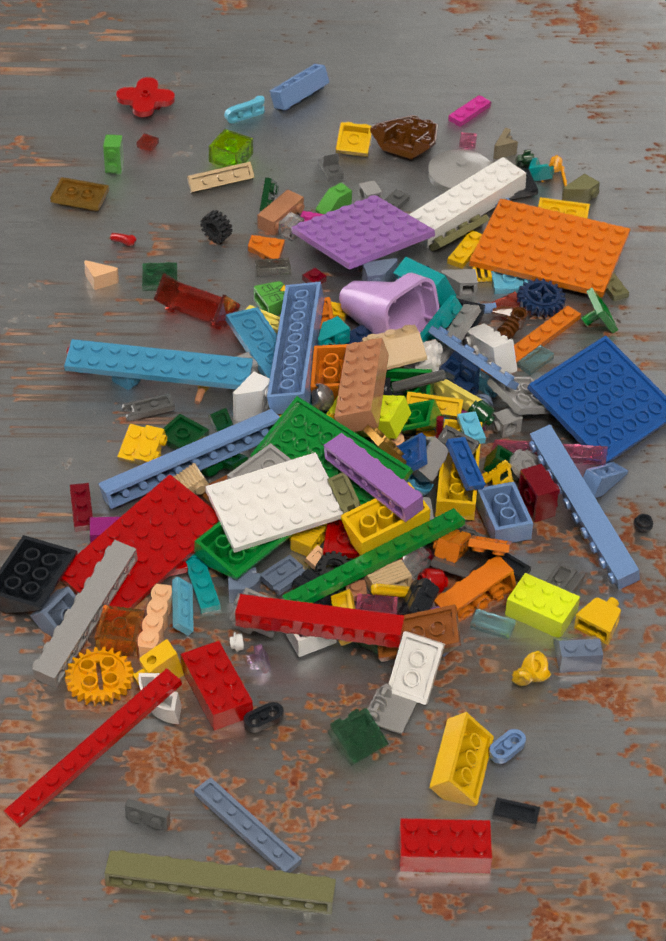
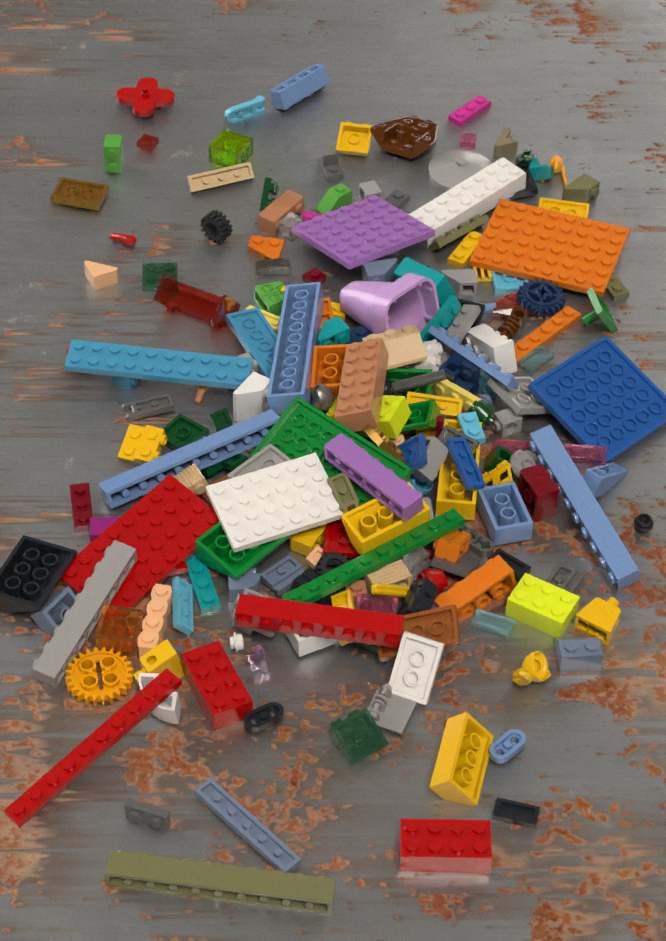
orange plate [468,535,512,556] -> none

